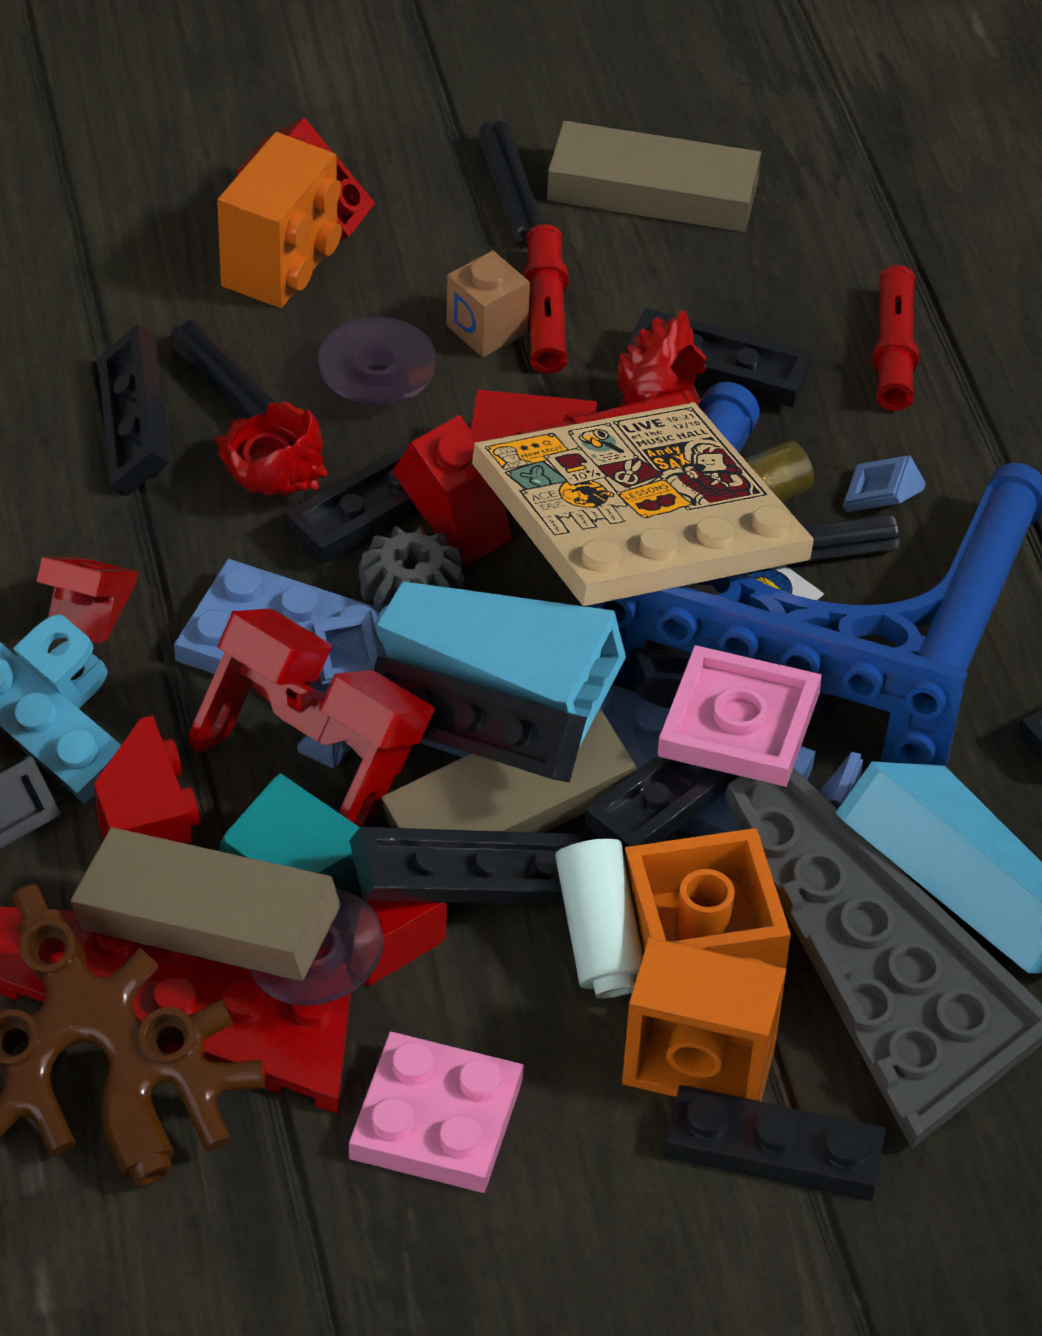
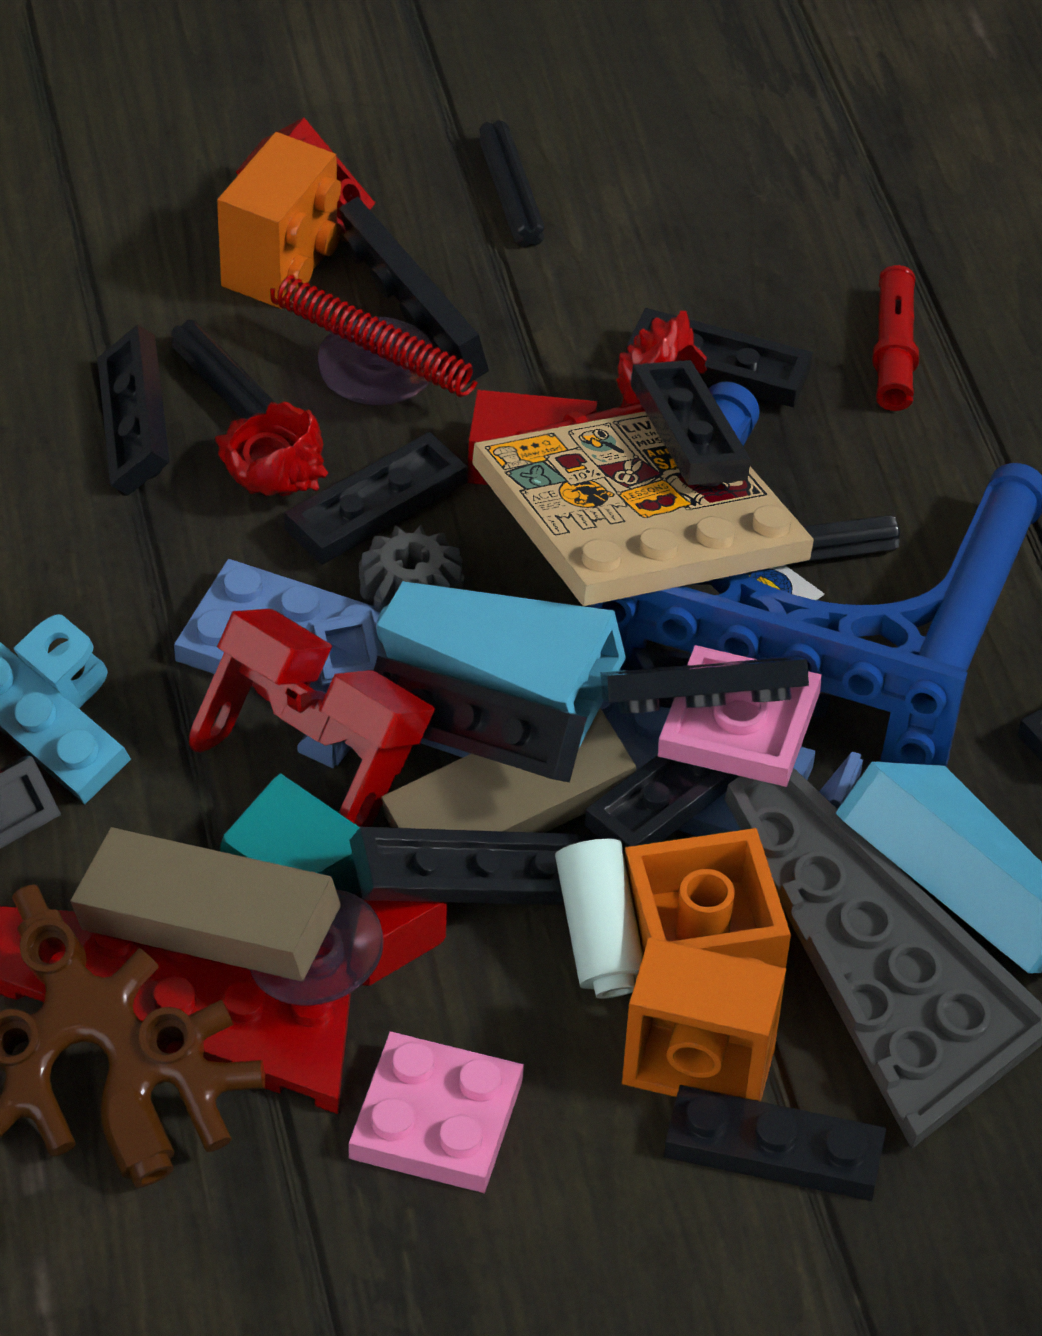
red slope [36,557,139,644] -> none
red slope [94,716,200,845] -> none
red slope [392,415,512,570] -> none
medium nougat brick [446,250,530,358] -> none
red pin [523,224,569,374] -> none
dark tan piece [547,121,761,232] -> none
clear yellow beam [745,440,814,502] -> none
medium blue slope [843,455,926,513] -> none
none -> red piece [270,275,478,398]
none -> black plate [339,197,489,383]
none -> black plate [600,656,809,713]
none -> black plate [630,360,751,486]

